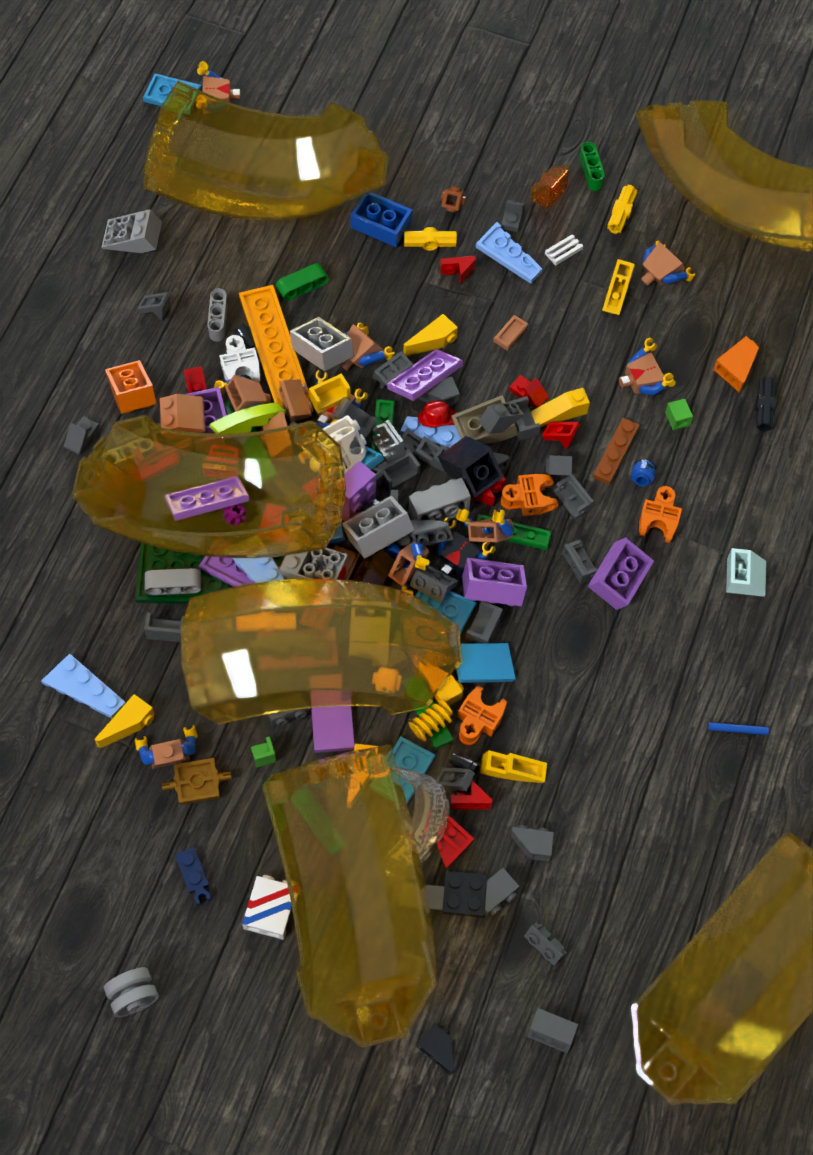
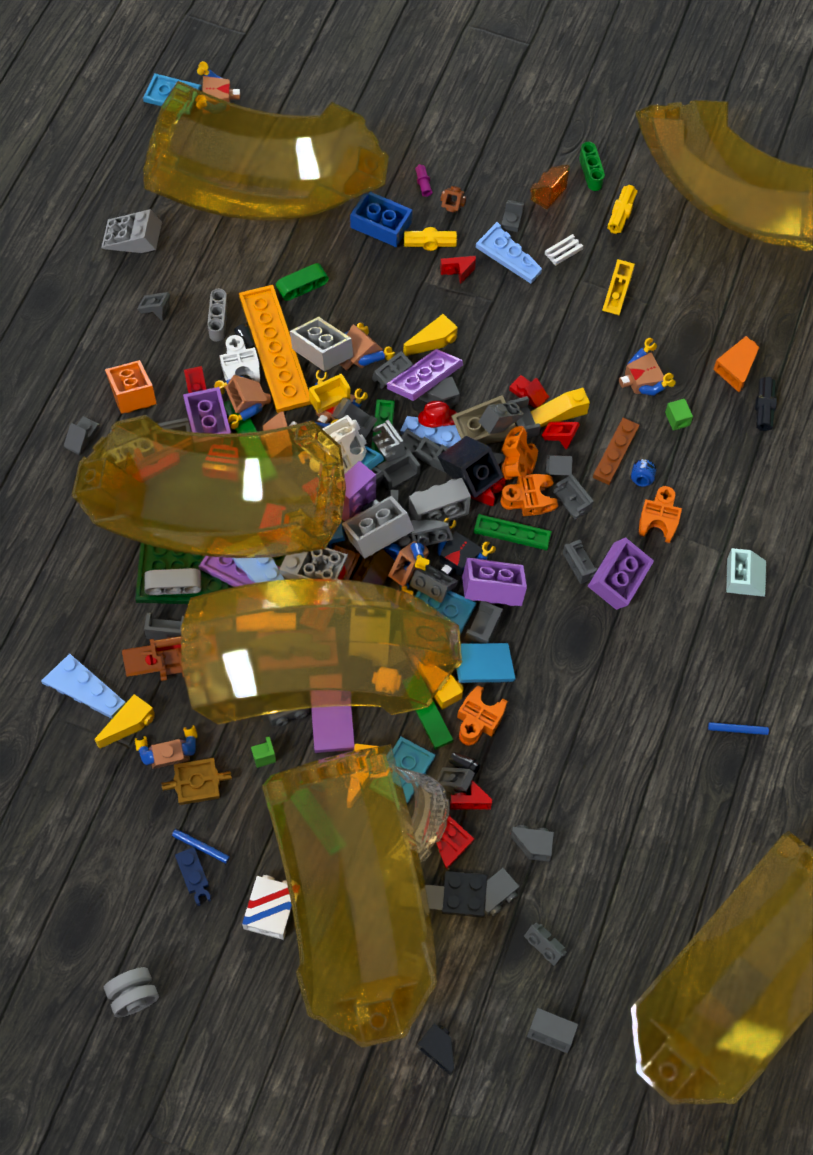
nougat slope [160,394,205,440] -> none
medium lavender tile [165,476,249,521] -> none
lime slope [209,402,286,436] -> none
magenta gear [222,504,247,526] -> none
nougat slope [278,379,313,424] -> none
yellow piece [408,699,453,742] -> none
torso [456,509,514,542] -> none
yellow slope [480,750,547,783] -> none
nougat tile [493,315,529,351] -> none
nougat torso [641,240,695,286] -> none
none -> dark orange piece [122,633,221,681]
none -> blue bar [172,829,230,864]
none -> magenta axle [415,164,432,197]
none -> orange piece [502,426,538,480]

